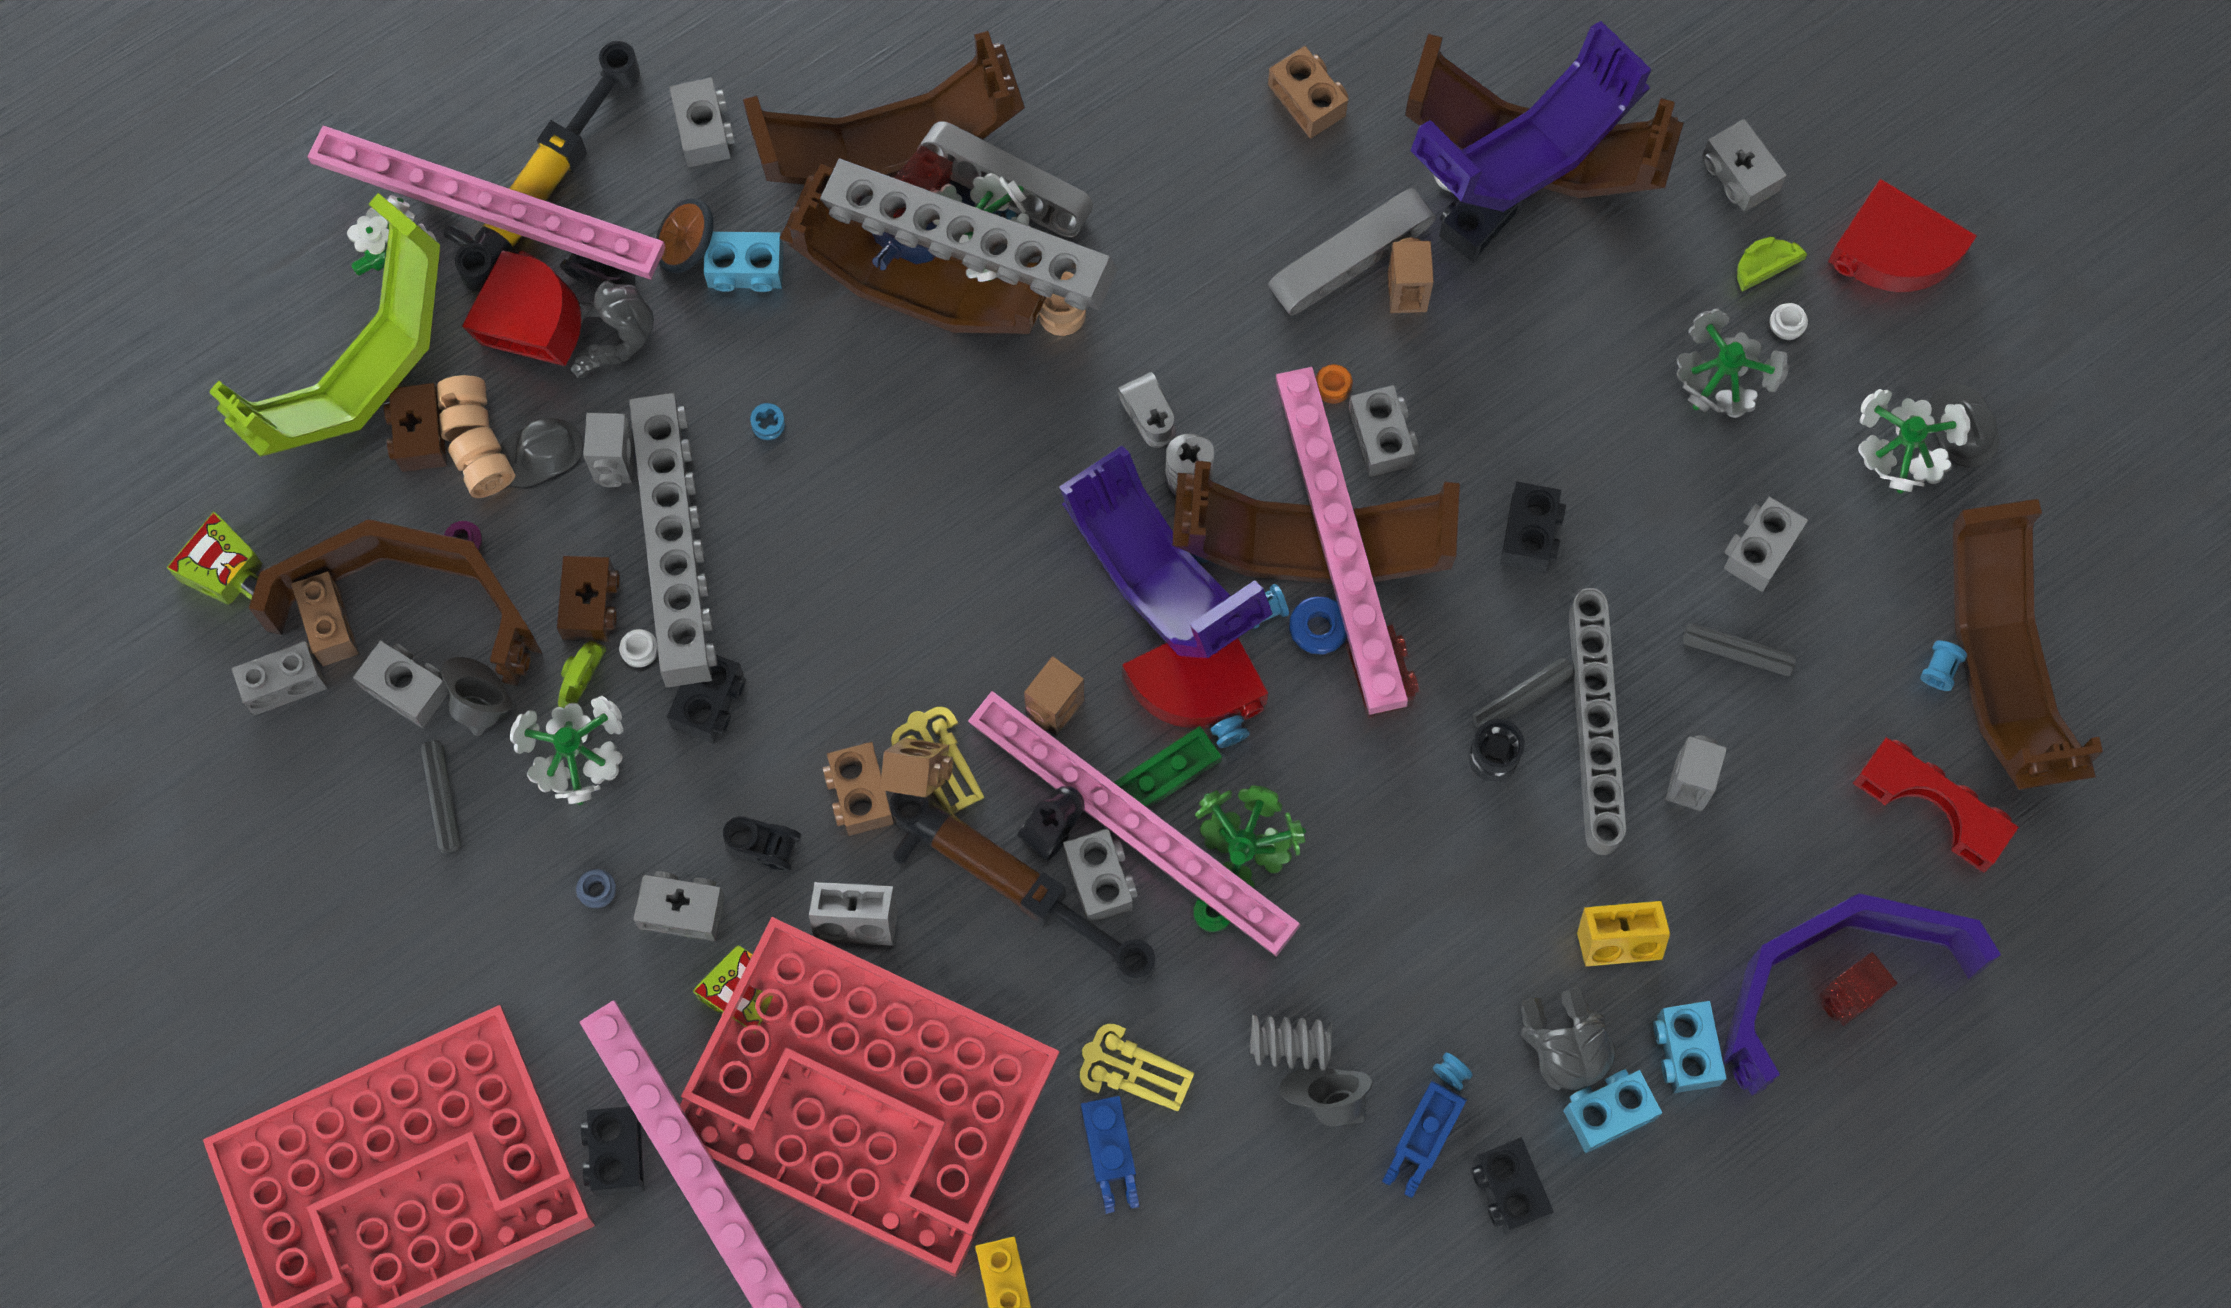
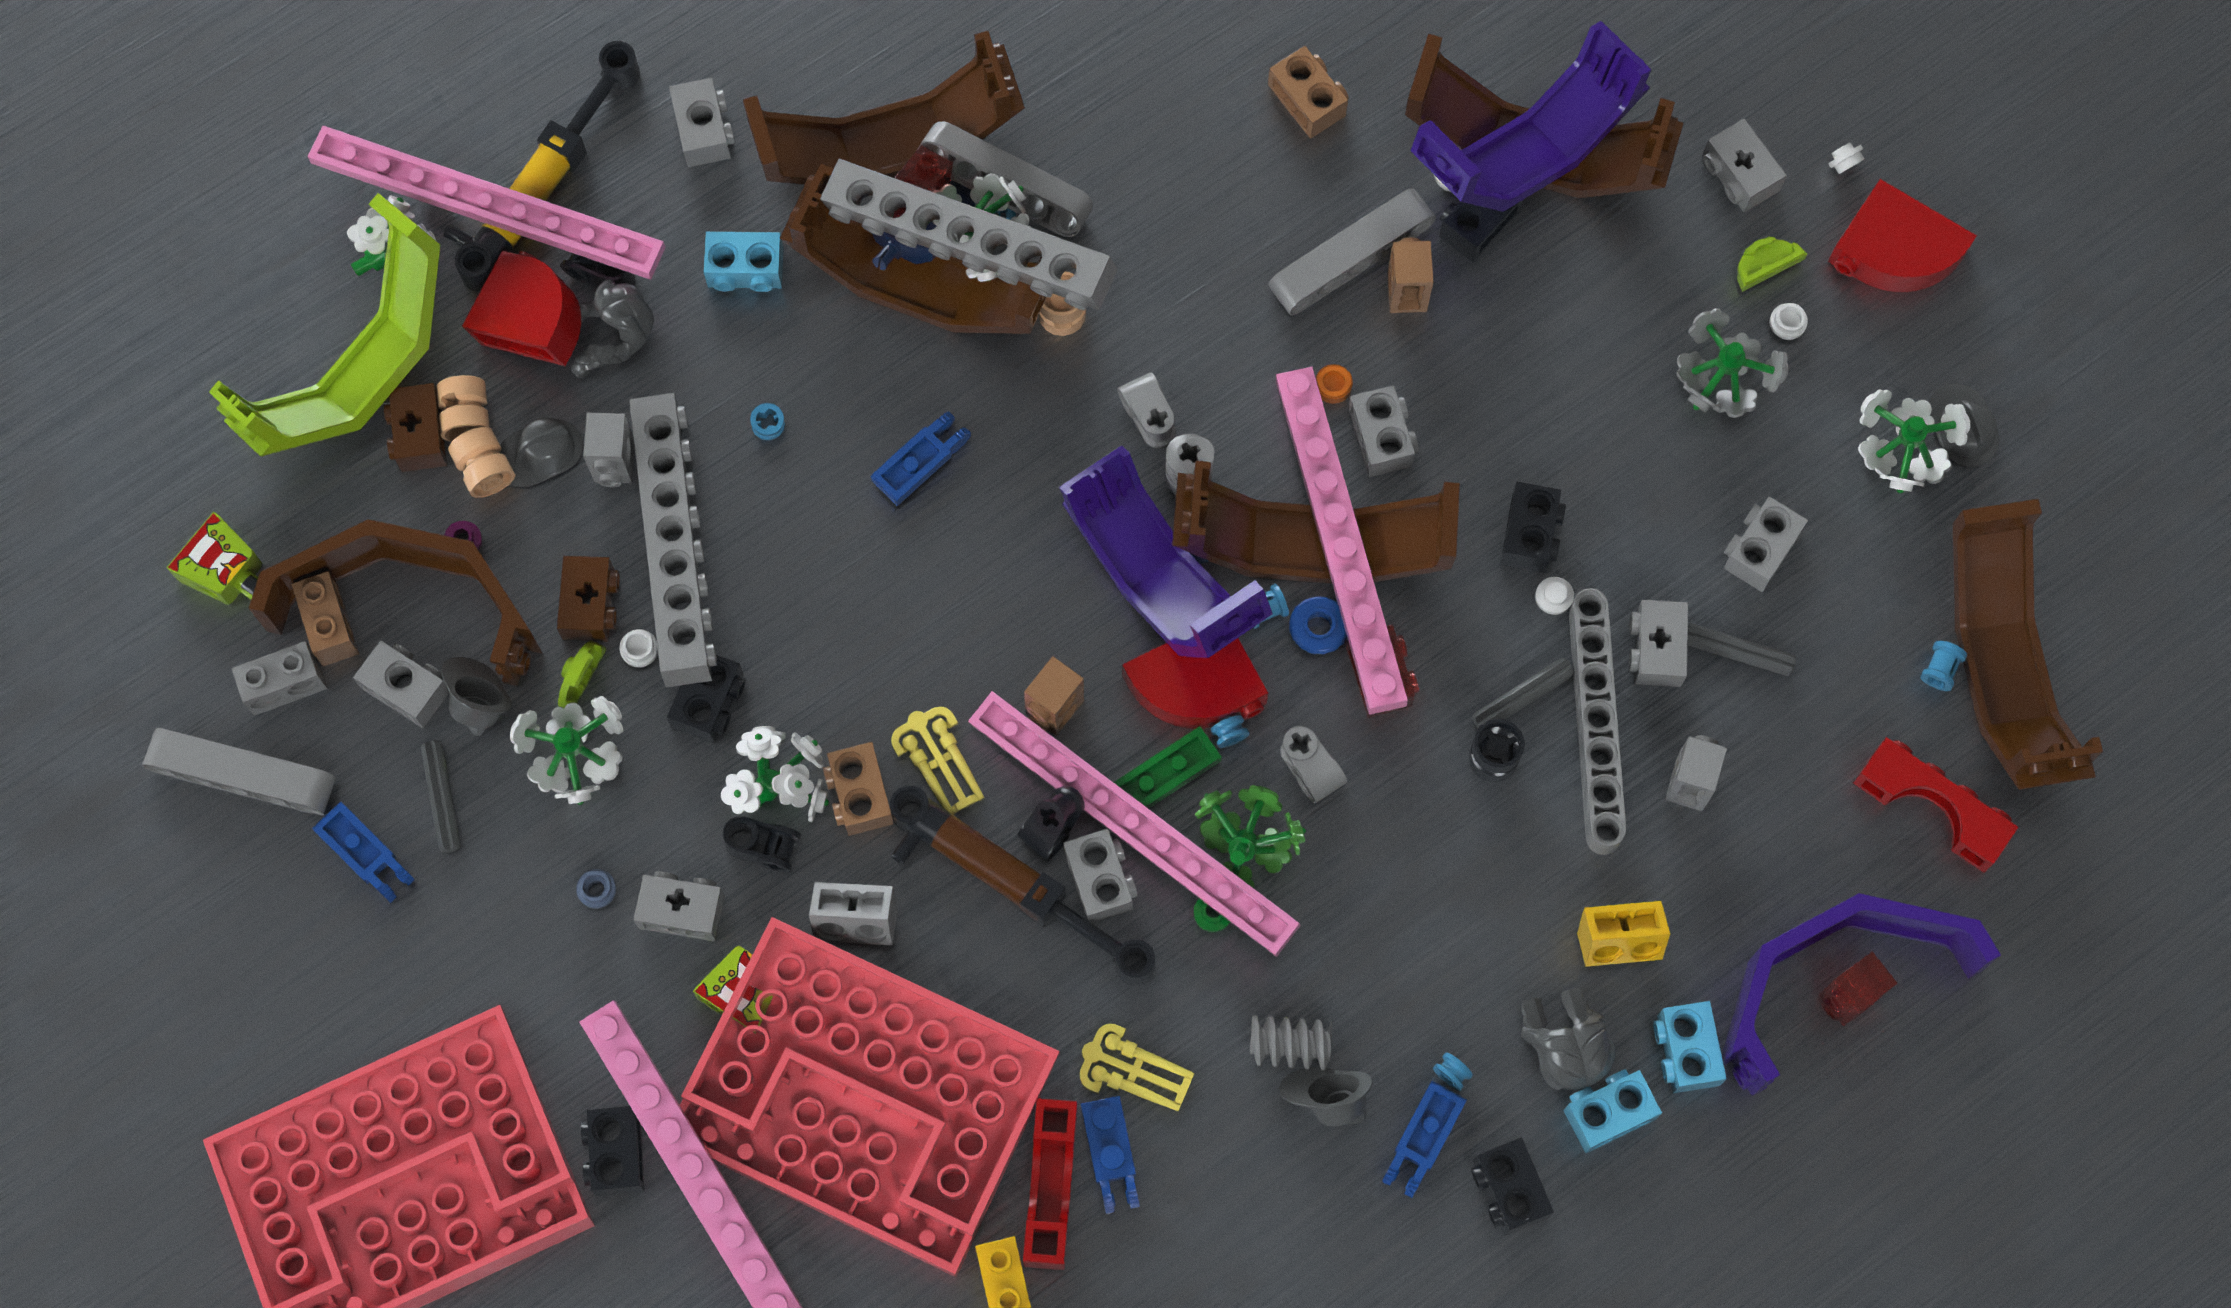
dark orange wheel [656,198,714,273] -> none
medium nougat brick [880,738,953,797] -> none
none -> light grey beam [142,728,336,815]
none -> blue hinge [312,801,415,903]
none -> white plant [721,726,829,823]
none -> blue hinge [870,411,972,506]
none -> red arch [1023,1098,1078,1270]
none -> light grey piece [1281,726,1347,804]
none -> white plate [1535,577,1574,615]
none -> light grey brick [1628,600,1688,687]
none -> white plate [1828,142,1865,174]

